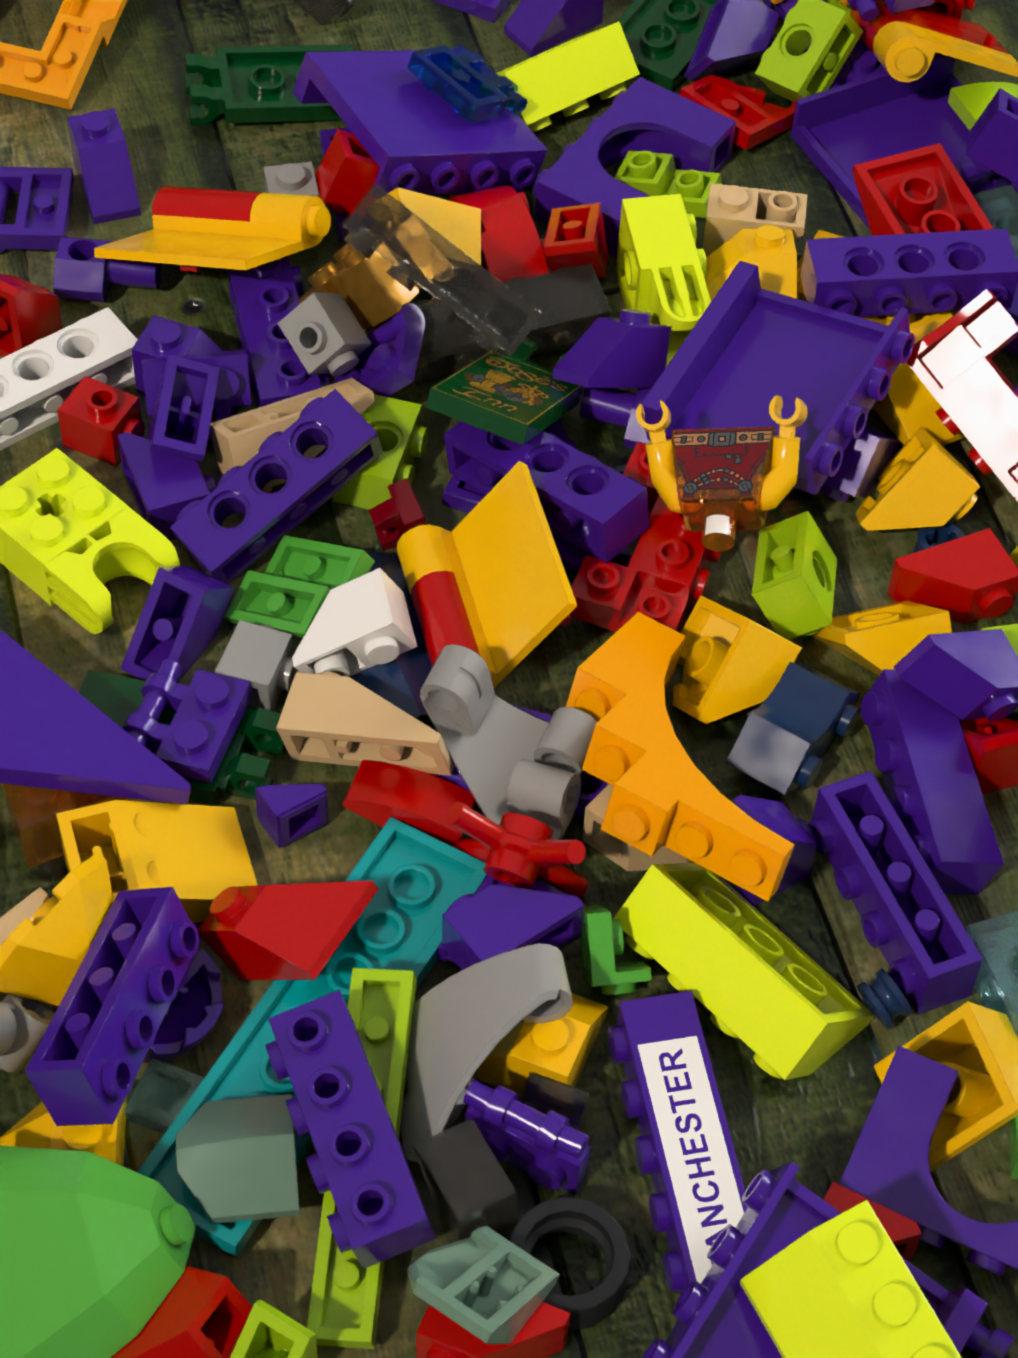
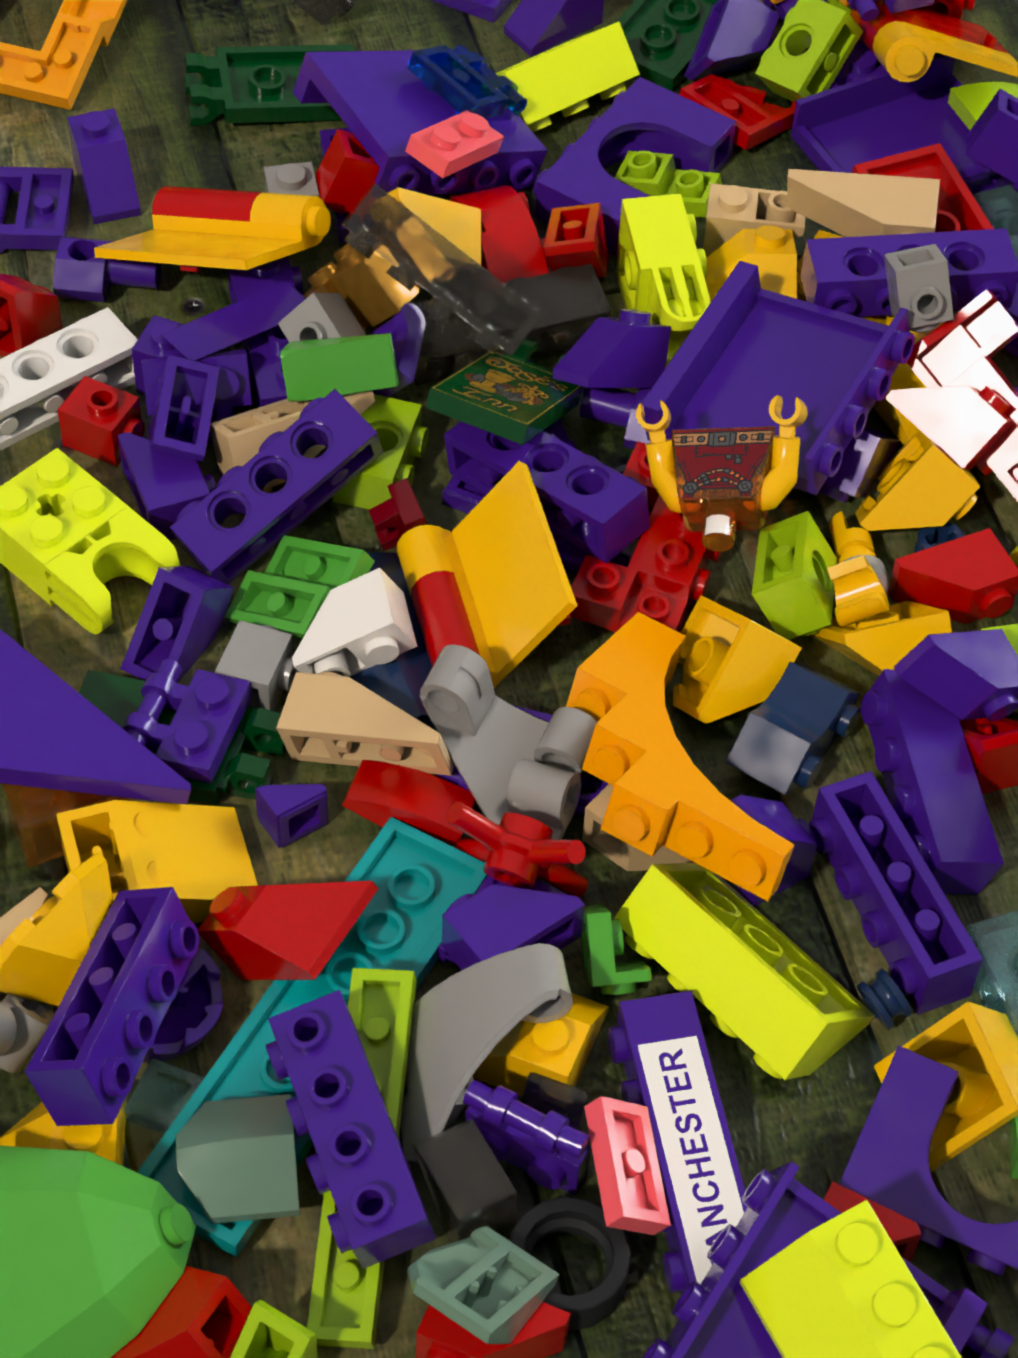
none -> dark purple sticker [161,282,306,361]
none -> bright green slope [280,333,399,402]
none -> coral plate [405,110,504,178]
none -> coral plate [584,1096,671,1235]
none -> tan slope [787,169,940,237]
none -> yellow piece [827,511,890,627]
none -> light grey brick [884,244,954,332]
none -> slope [885,385,1014,470]

